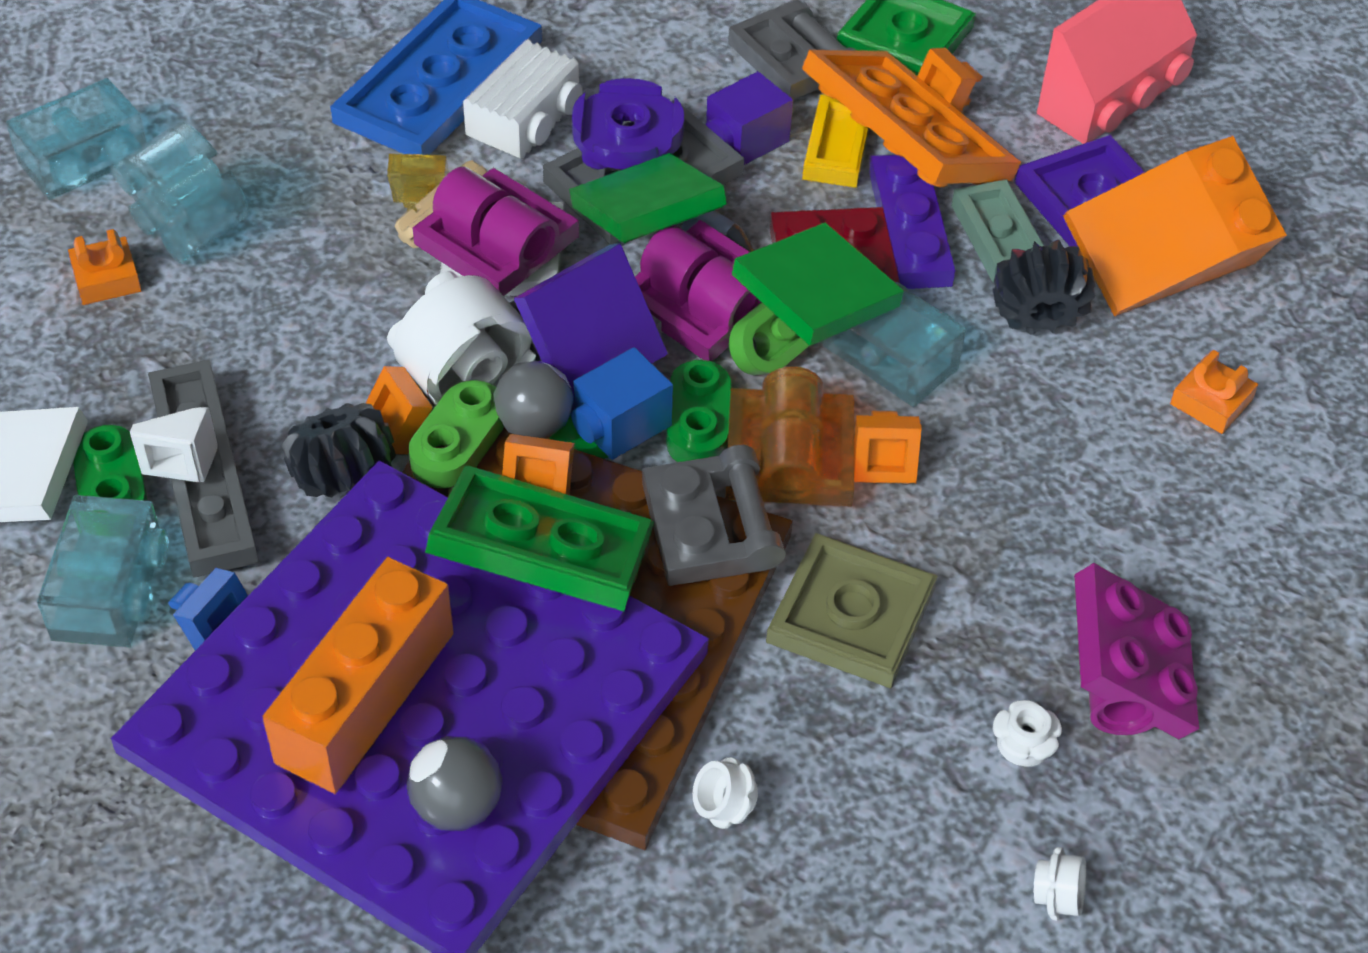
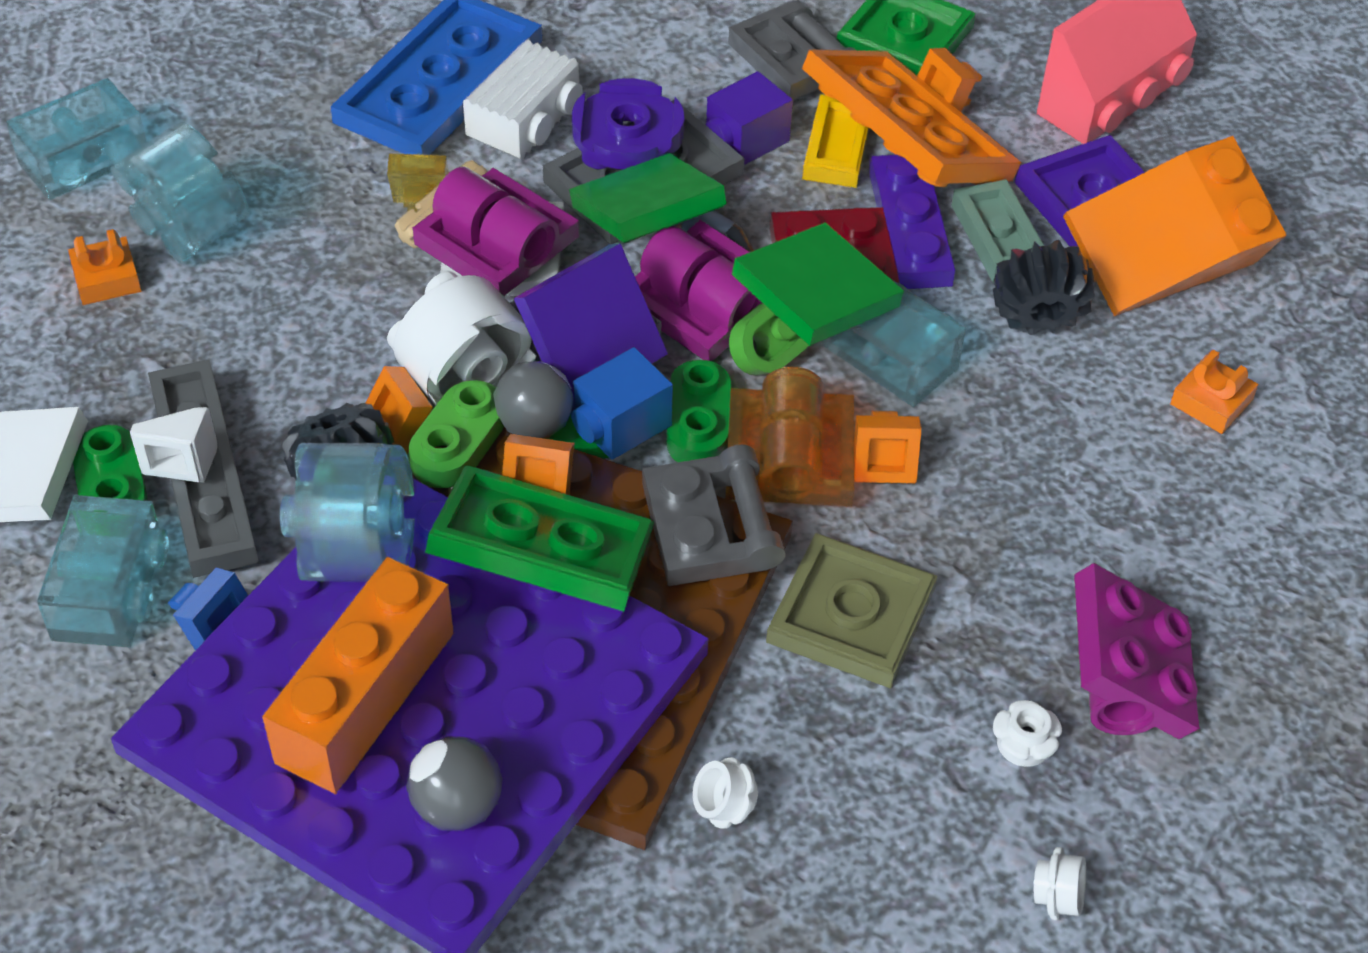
none -> clear light blue brick [280,443,415,582]

